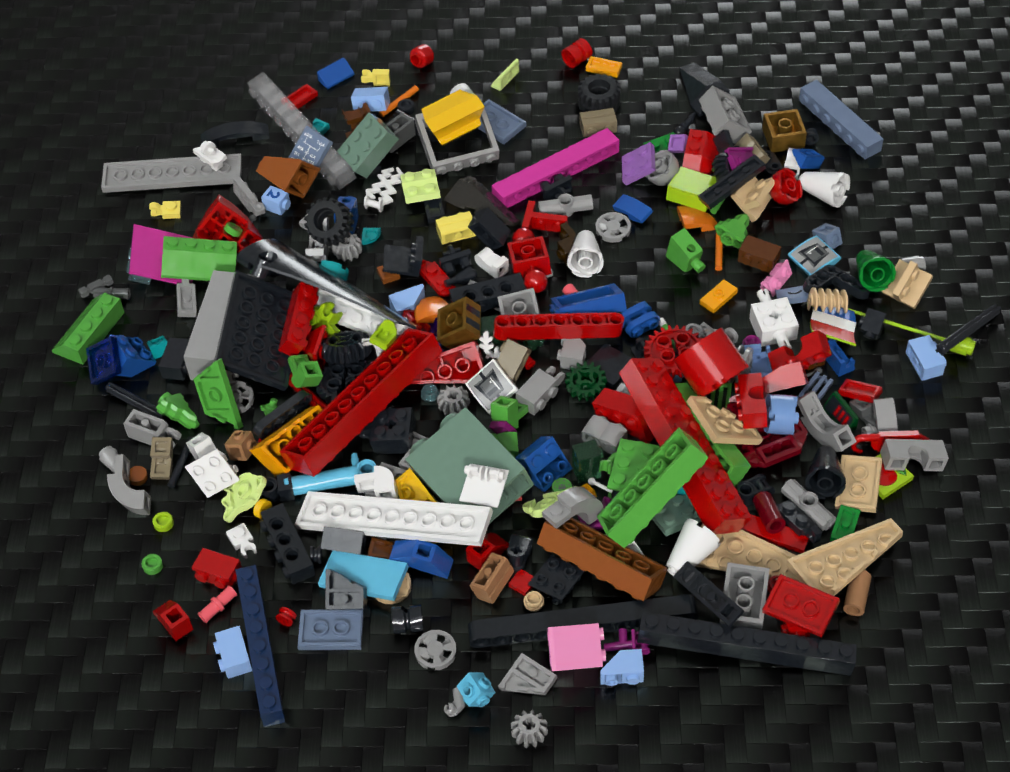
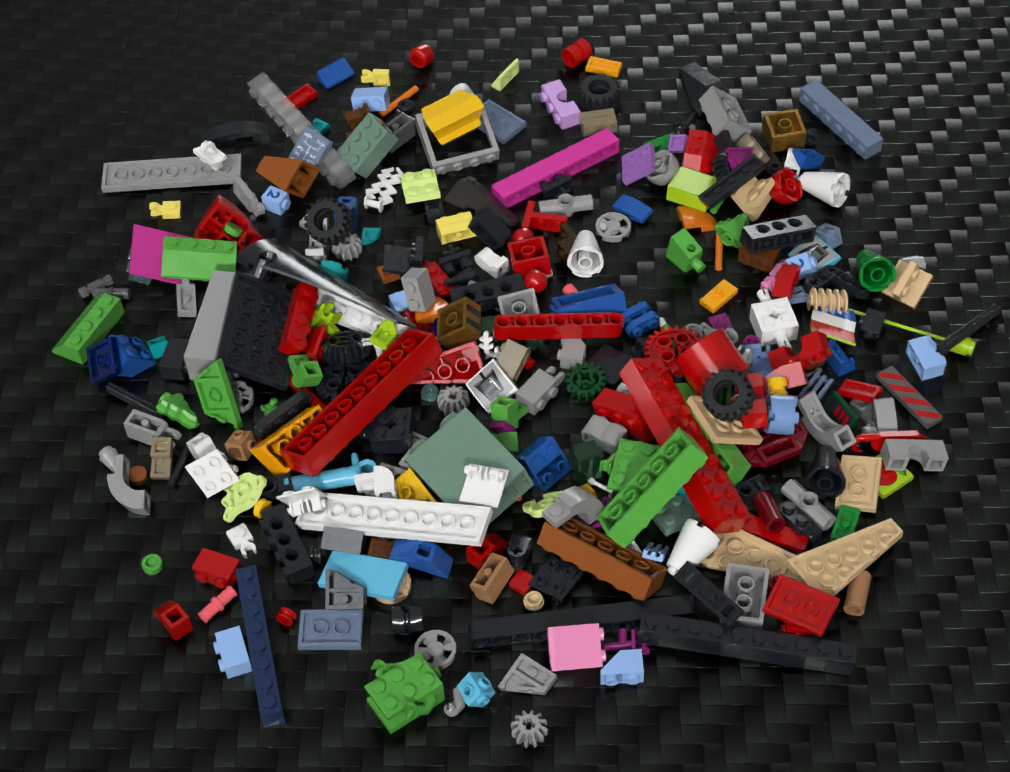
lime tile [152,512,174,532] -> none
bright green tile [552,478,572,492] -> none
none -> white hinge [276,486,328,517]
none -> bright green torso [364,652,445,734]
none -> light grey brick [401,267,436,312]
none -> lavender arch [540,79,580,130]
none -> light blue tile [642,542,670,562]
none -> black tyre [701,368,755,422]
none -> magenta tile [707,313,732,330]
none -> black brick [739,215,817,254]
none -> yellow wheel [767,377,788,395]
none -> red slope [772,264,801,300]
none -> light blue brick [787,252,818,281]
none -> dark grey tile [876,366,943,429]

